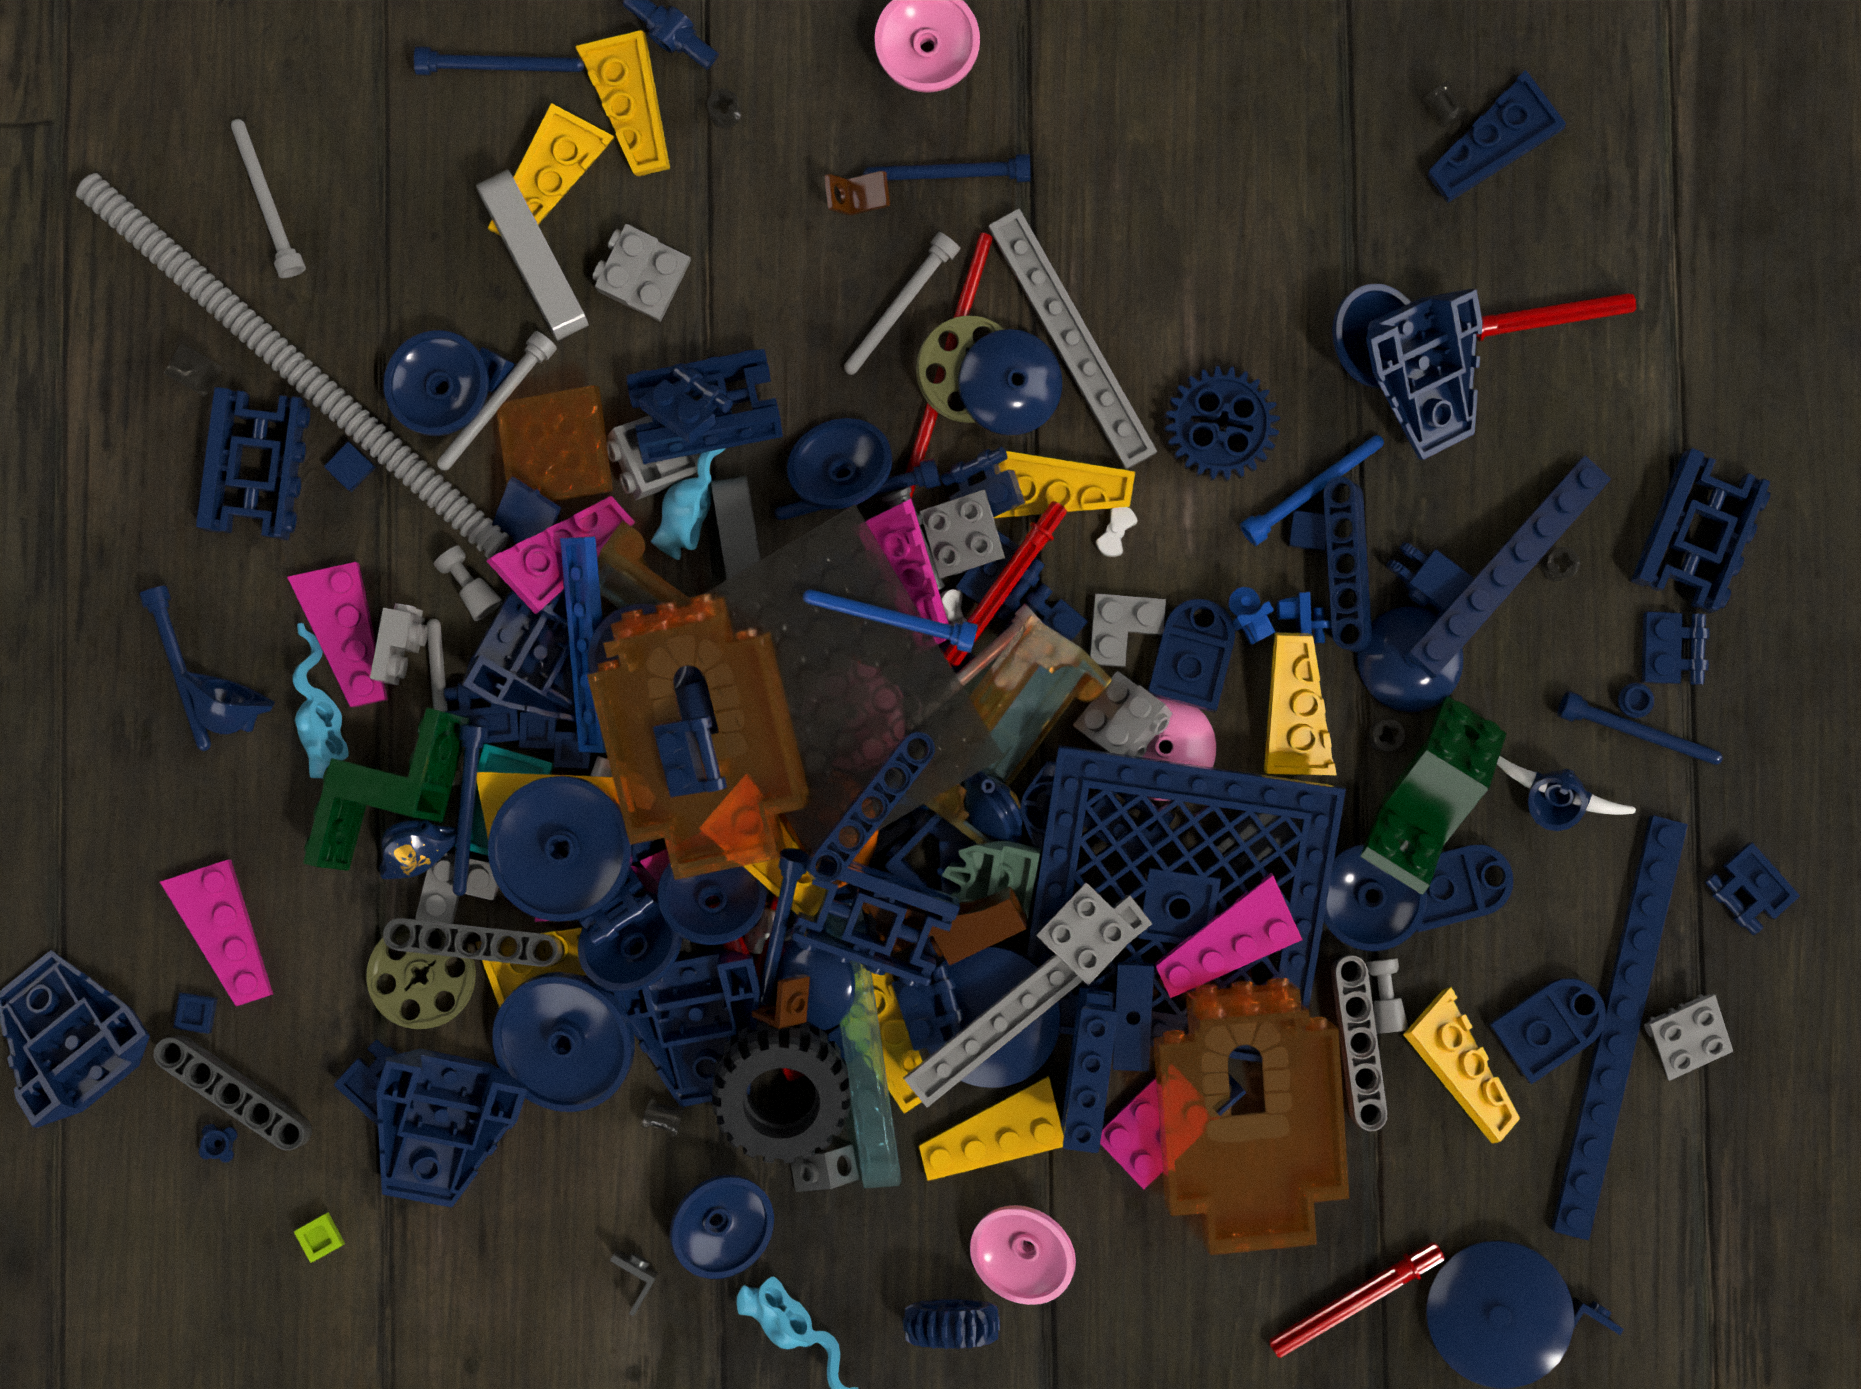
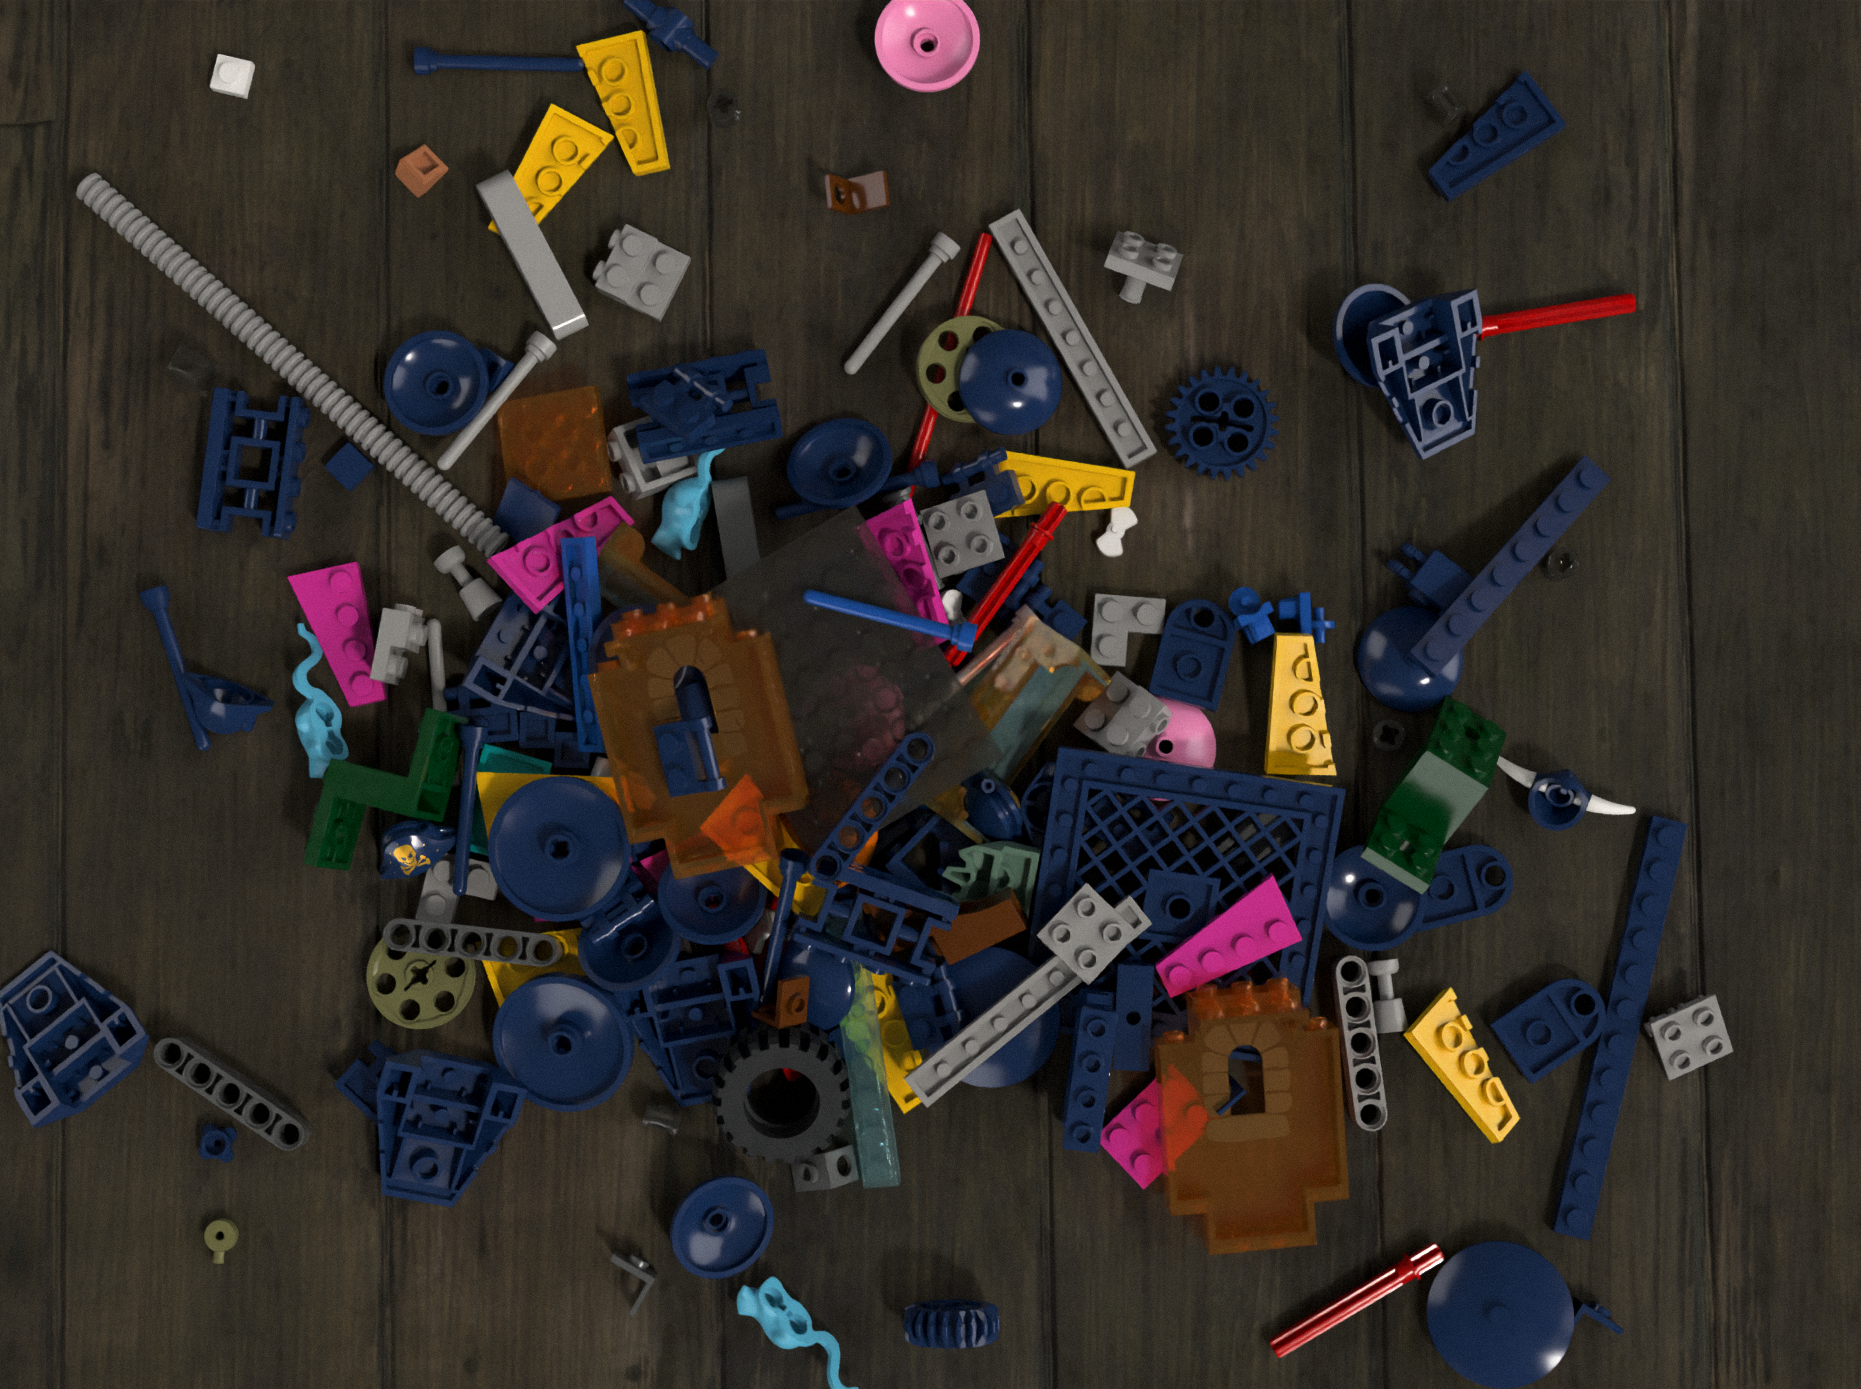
dark pink wing [160,860,273,1006] -> none
dark blue tile [173,992,218,1034] -> none
light grey piece [231,119,306,278] -> none
lime plate [294,1212,345,1263] -> none
dark blue piece [863,154,1031,183] -> none
yellow wing [919,1076,1064,1181] -> none
bright pink dish [970,1205,1076,1305] -> none
blue piece [1239,435,1384,547] -> none
dark blue tile [1288,510,1326,551] -> none
dark blue beam [1324,476,1372,652] -> none
dark blue piece [1557,691,1723,765] -> none
dark blue plate [1618,683,1654,718] -> none
dark blue fence [1630,448,1771,614] -> none
dark blue plate [1641,612,1710,685] -> none
dark blue plate [1705,842,1800,936] -> none
none -> olive piece [204,1218,239,1264]
none -> white plate [210,54,255,99]
none -> nougat slope [395,144,449,197]
none -> light grey plate [1104,231,1183,304]

